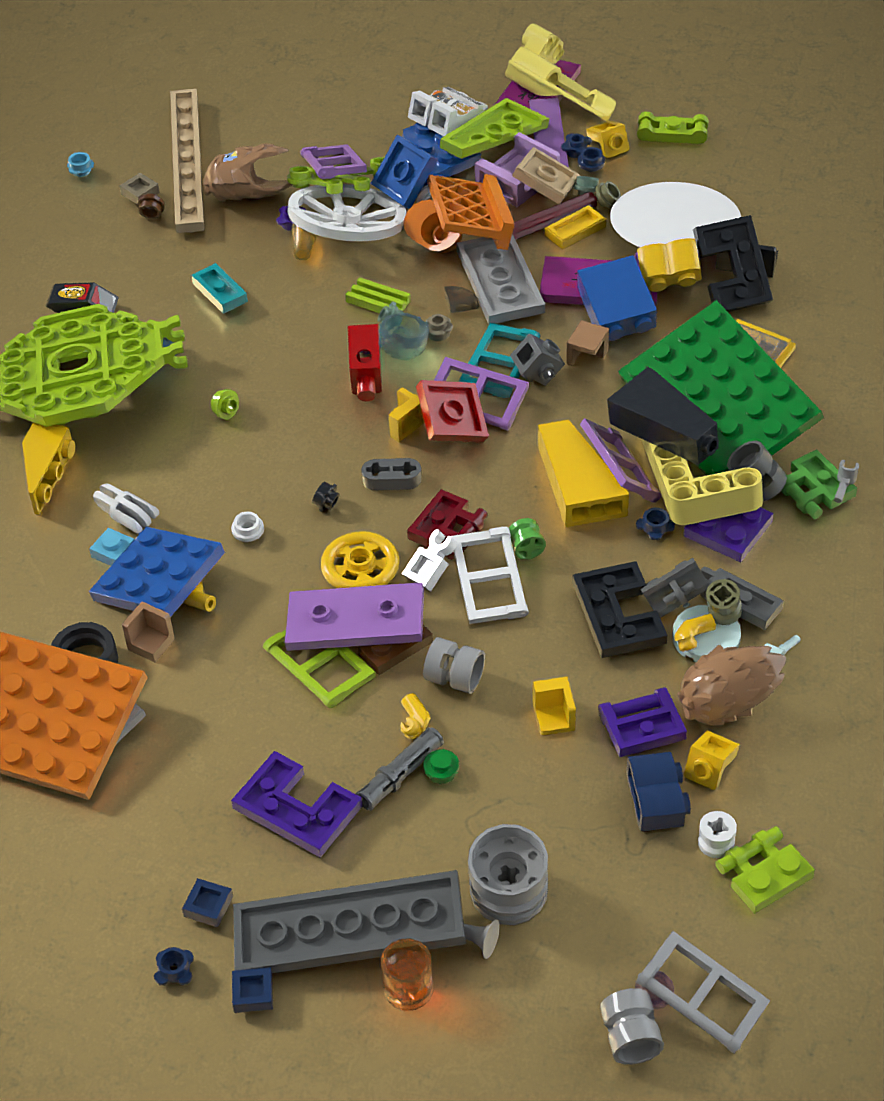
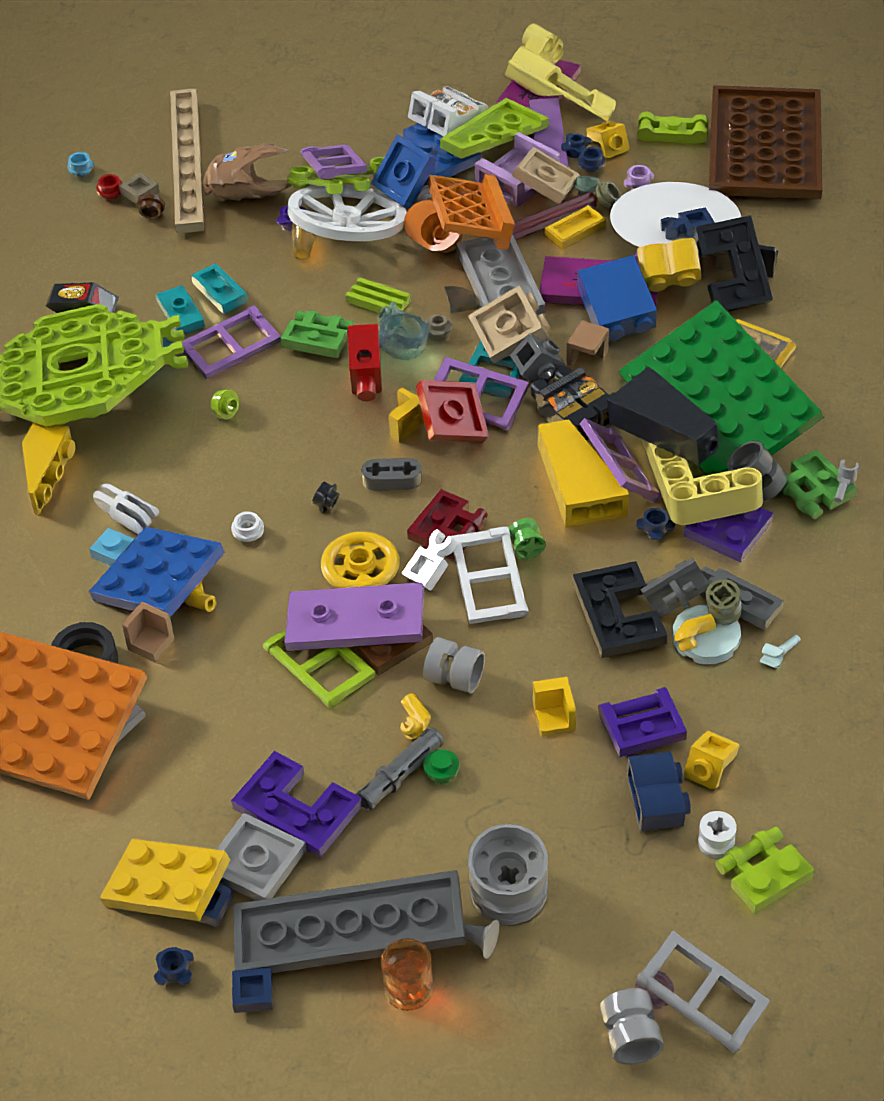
medium nougat head [677,644,786,726] -> none
none -> red plate [96,174,123,199]
none -> yellow plate [100,839,230,921]
none -> teal plate [156,285,205,334]
none -> medium lavender window [182,305,281,379]
none -> light grey plate [216,813,307,901]
none -> bright green plate [281,310,354,358]
none -> tan plate [468,285,551,364]
none -> black hips [531,365,615,441]
none -> lavender plate [624,165,654,189]
none -> dark blue plate [661,207,715,239]
none -> reddish brown plate [709,85,823,199]

